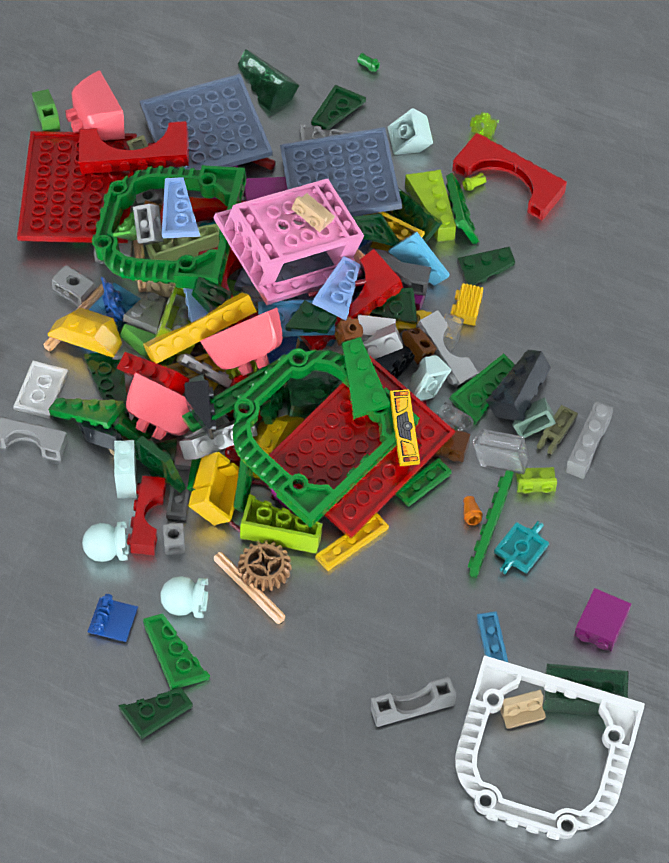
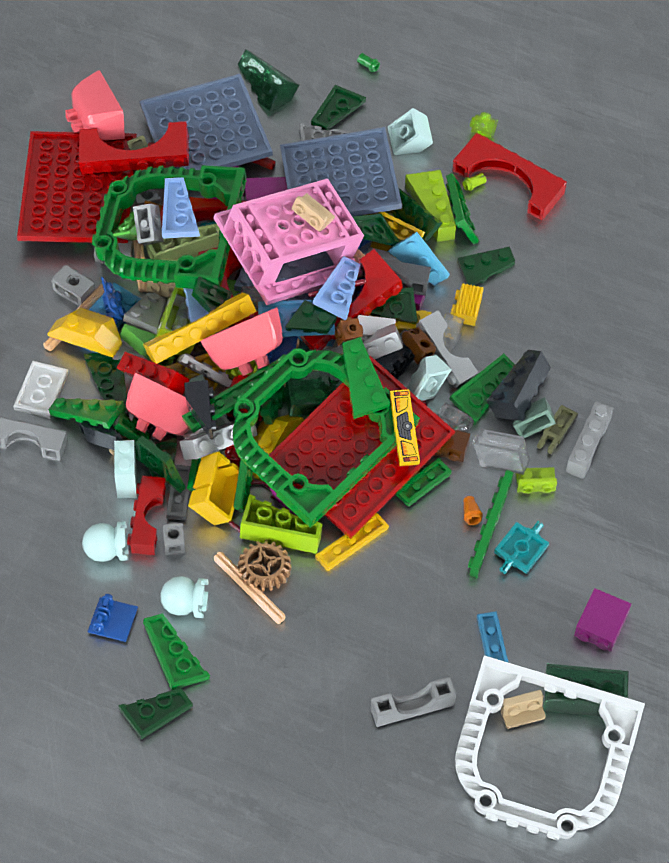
bright green slope [31,89,61,132] -> none

